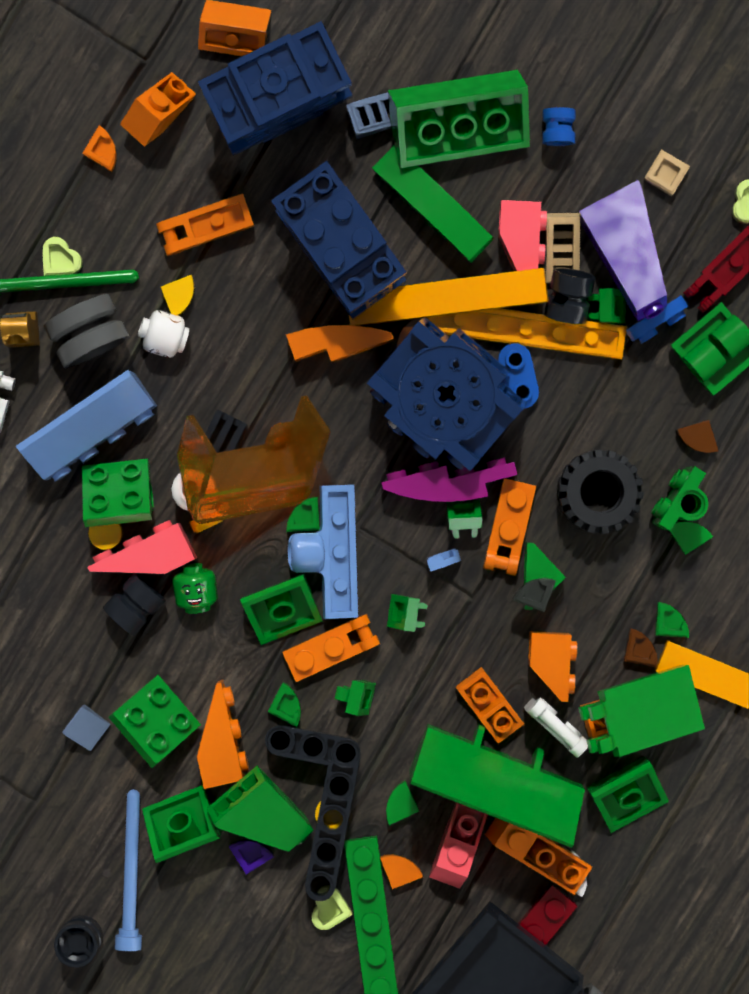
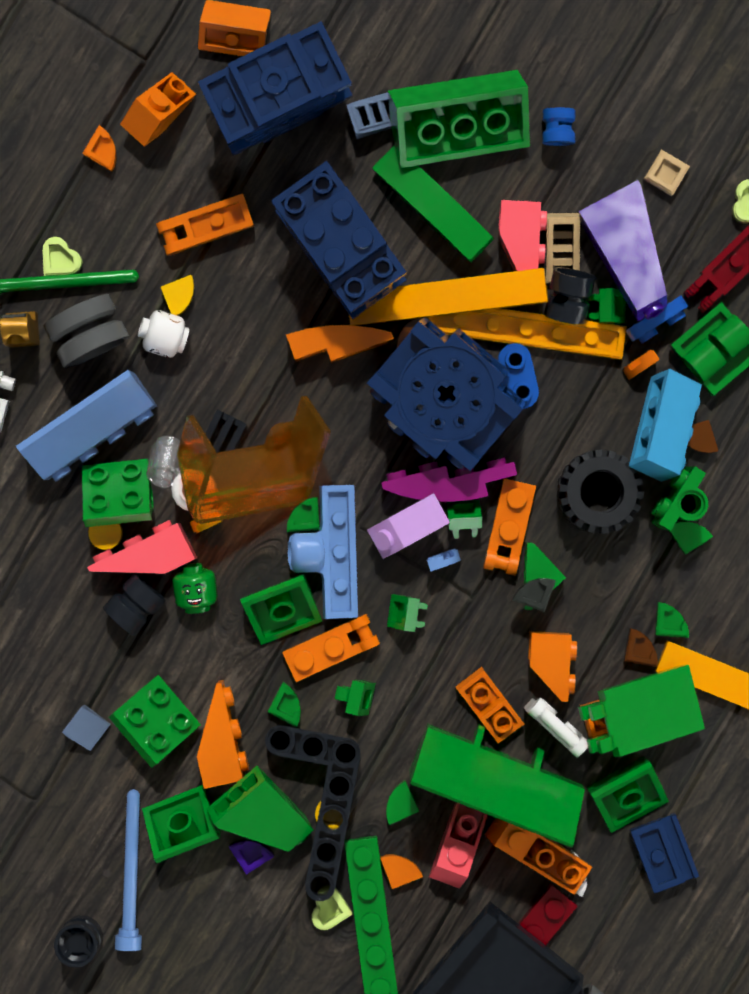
none -> clear brick [146,436,184,488]
none -> lavender slope [367,493,450,559]
none -> orange tile [622,350,660,380]
none -> dark azure brick [629,369,702,482]
none -> dark blue plate [630,813,699,894]

